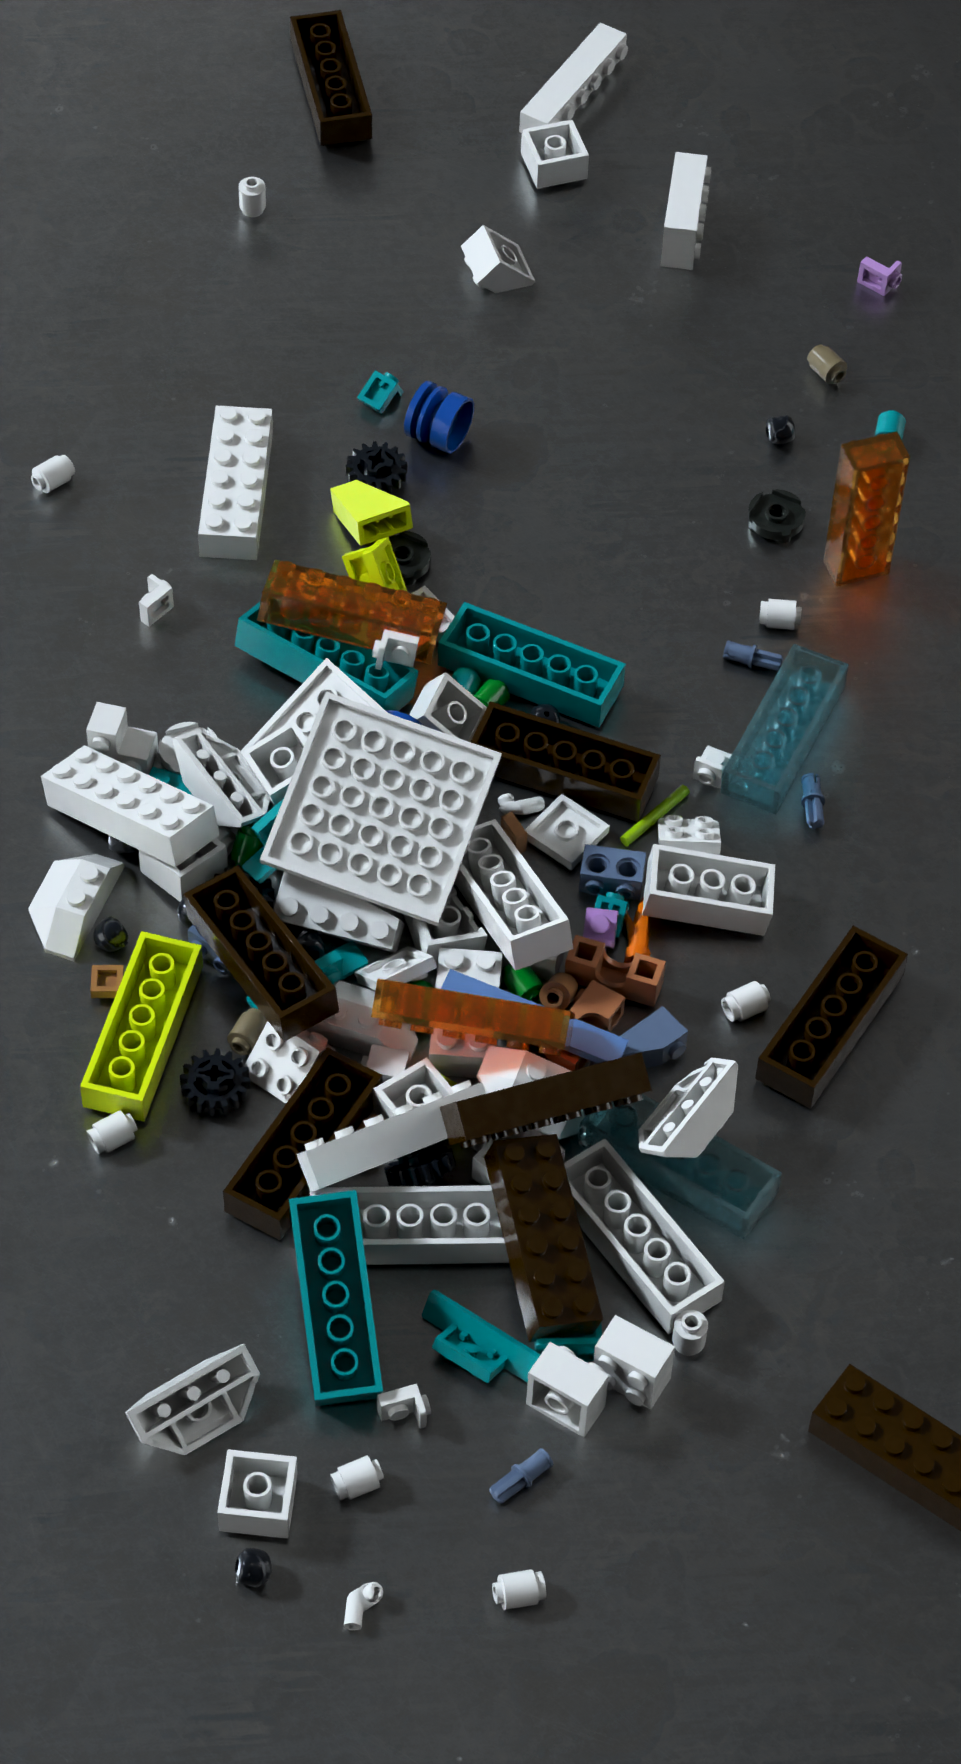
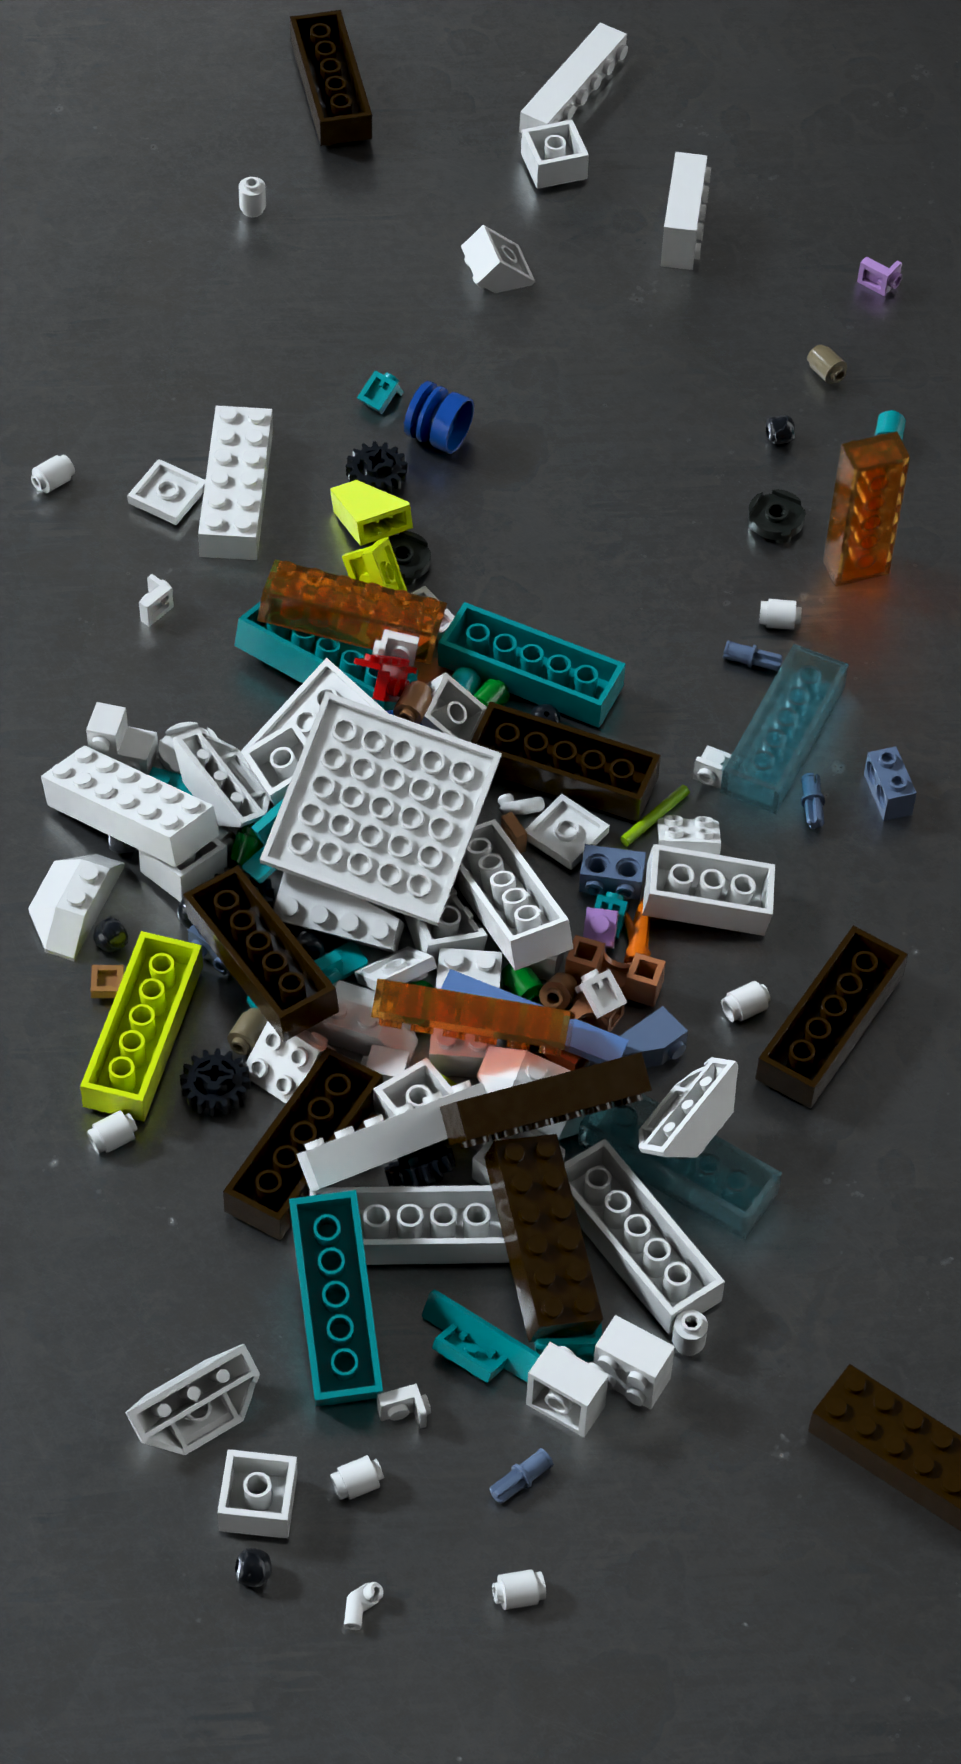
none -> white plate [127,459,205,525]
none -> red bracket [353,653,417,702]
none -> medium nougat brick [393,681,432,724]
none -> white bracket [575,969,628,1019]
none -> sand blue brick [864,746,917,821]

